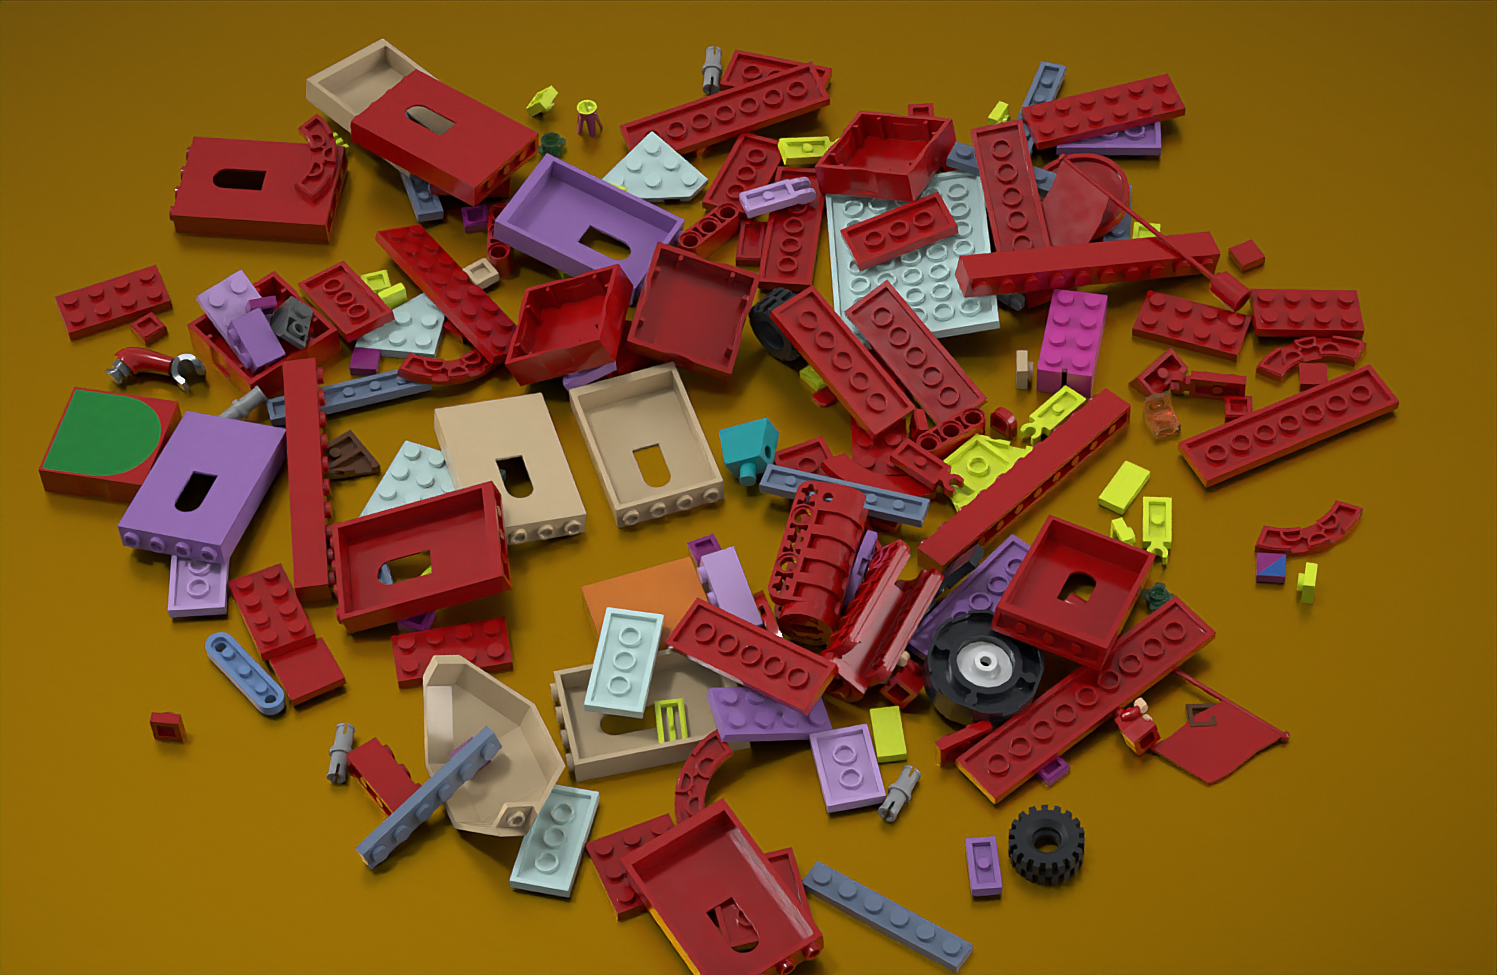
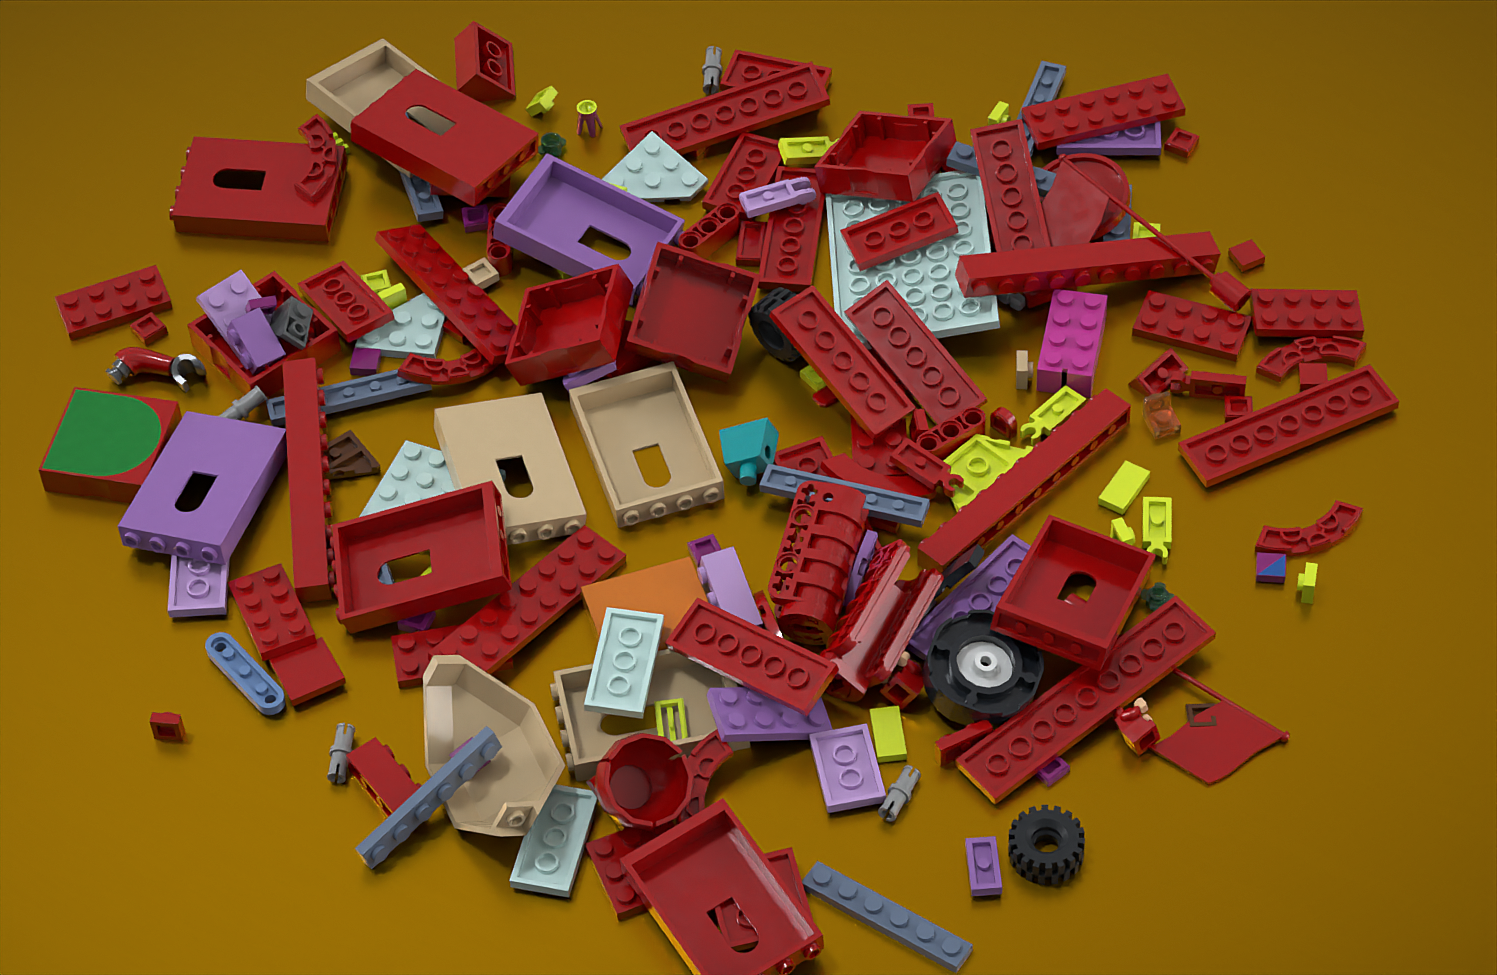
none -> red plate [428,525,626,675]
none -> red slope [454,21,516,102]
none -> red plate [586,733,693,831]
none -> red tile [1164,127,1200,159]

